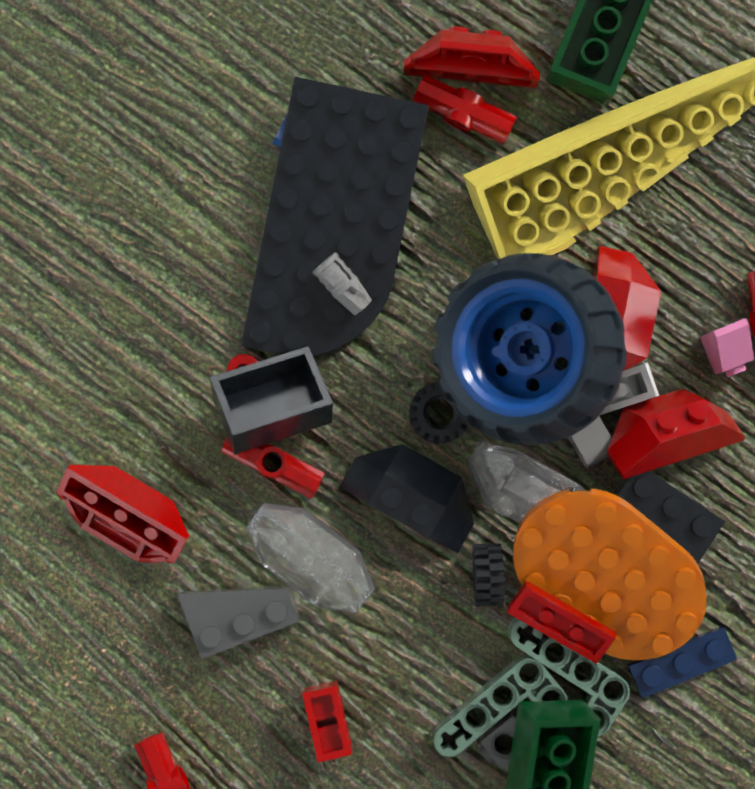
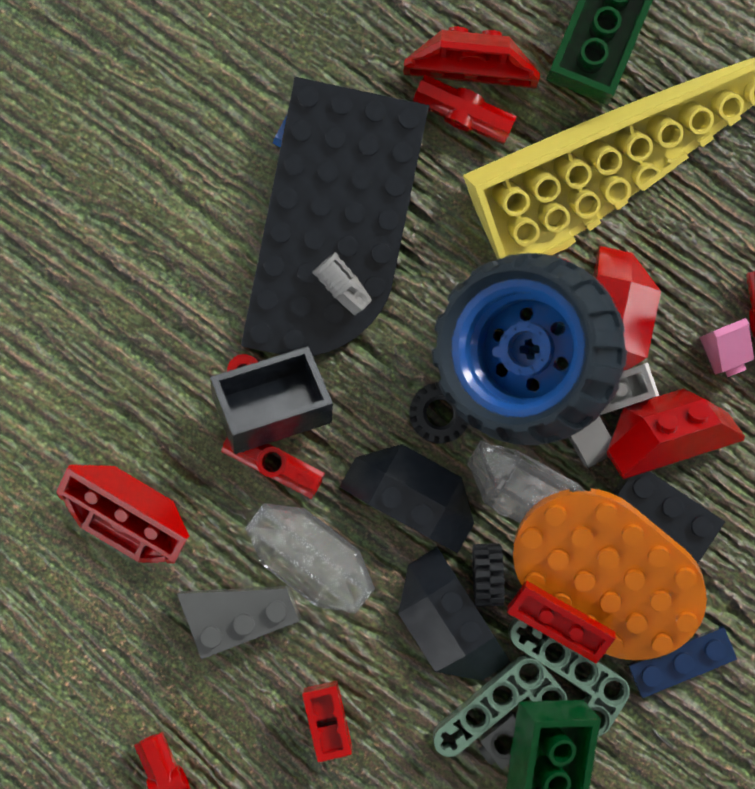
none -> black wedge [398,547,511,681]

